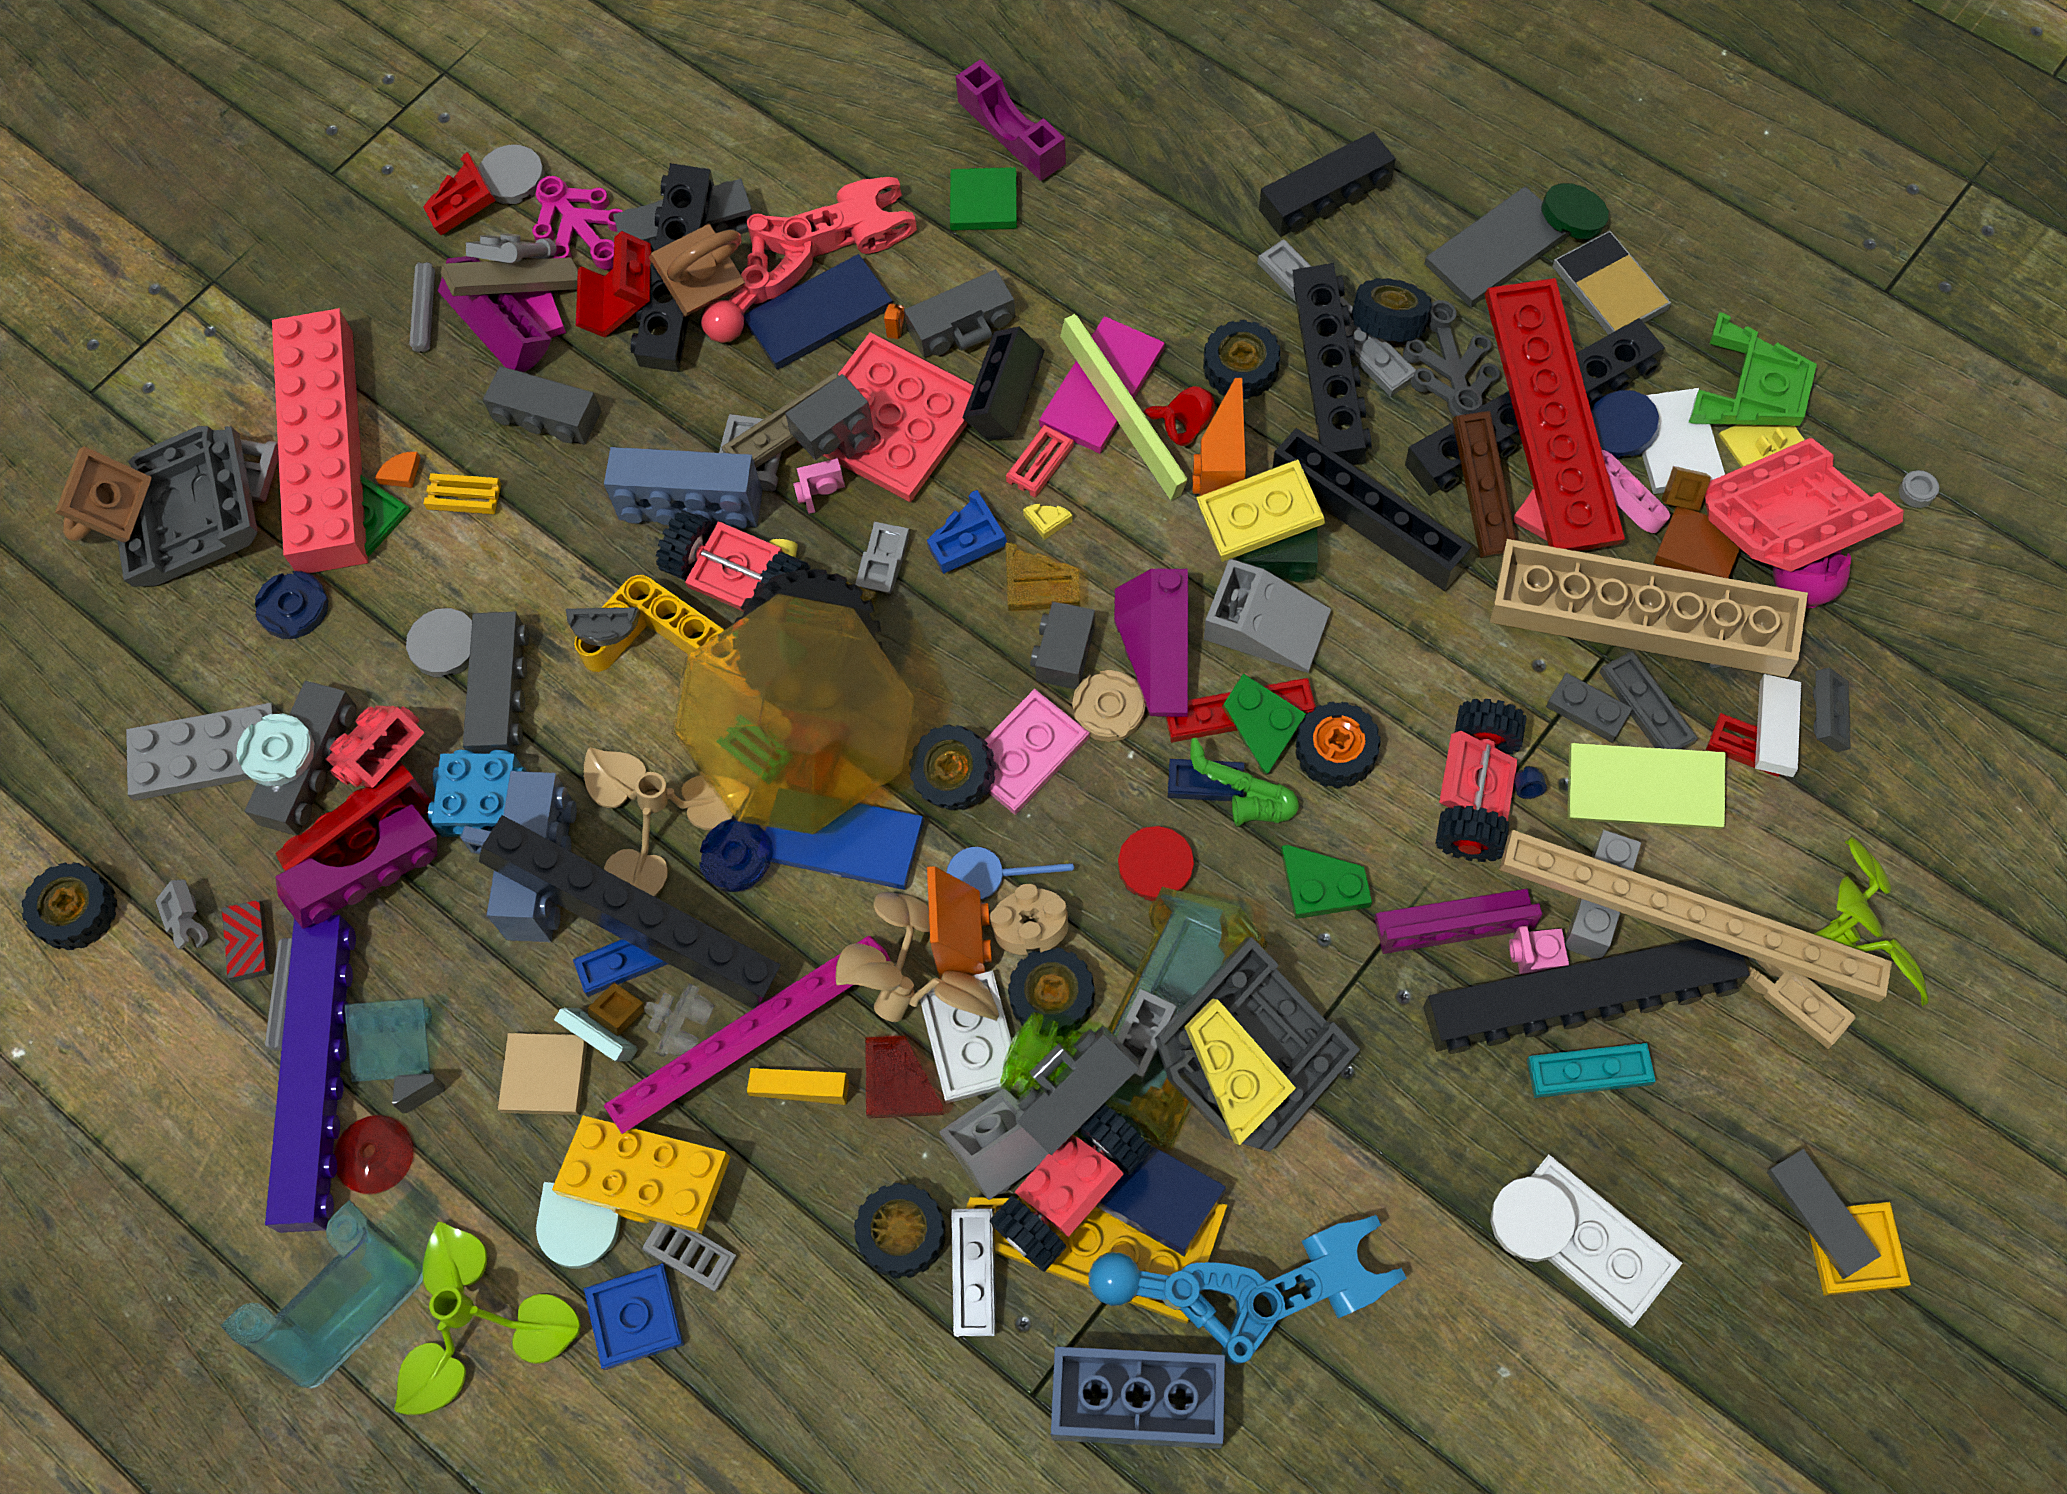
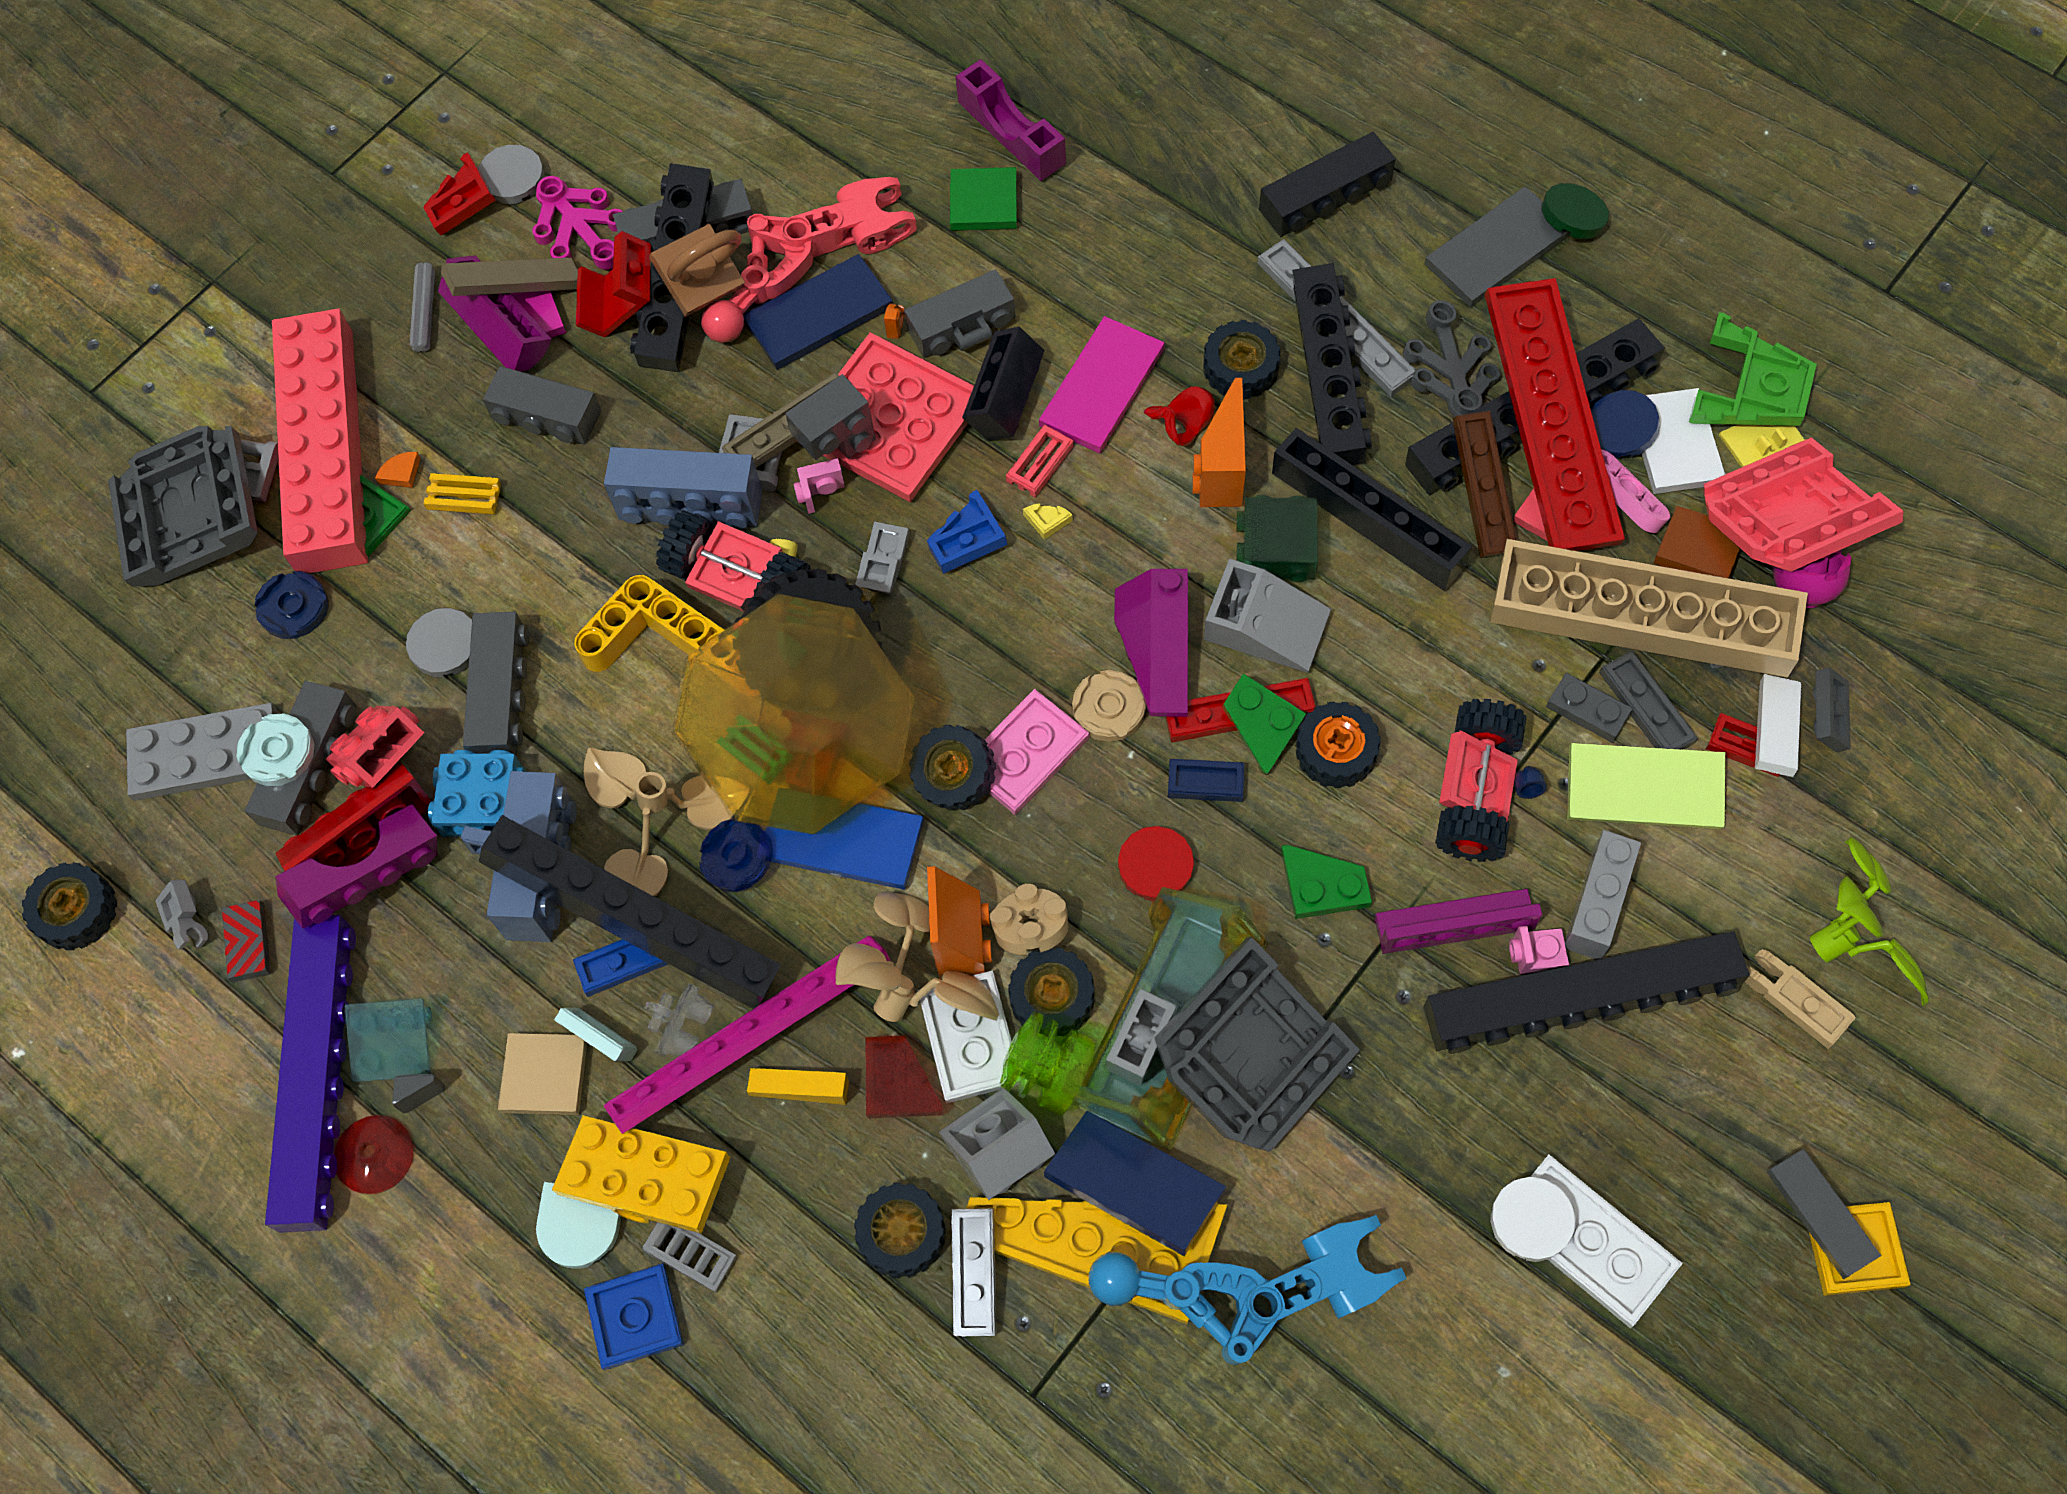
medium nougat tile [55,446,152,543] -> none
clear light blue windscreen [220,1200,423,1389] -> none
light grey axle [265,938,292,1051] -> none
lime plant [394,1222,581,1415] -> none
light grey plate [466,233,556,263] -> none
dark grey tile [566,607,641,646] -> none
pearl gold plate [588,983,644,1037] -> none
medium blue piece [946,847,1075,901] -> none
plate [989,1103,1151,1272] -> none
clear yellow wing [1005,543,1080,611] -> none
dark grey piece [1016,1025,1139,1155] -> none
dark grey brick [1030,601,1095,689] -> none
sand blue brick [1051,1347,1225,1449] -> none
yellowish green tile [1060,314,1187,501] -> none
light yellow wing [1184,999,1296,1145] -> none
bright green piece [1190,738,1299,827] -> none
light yellow tile [1196,460,1325,562] -> none
black wheel [1351,278,1432,342] -> none
tan plate [1499,830,1892,1002] -> none
teal tile [1527,1043,1656,1098] -> none
tile [1552,231,1671,335] -> none
pearl gold plate [1661,466,1711,511] -> none
light grey tile [1898,470,1939,508] -> none

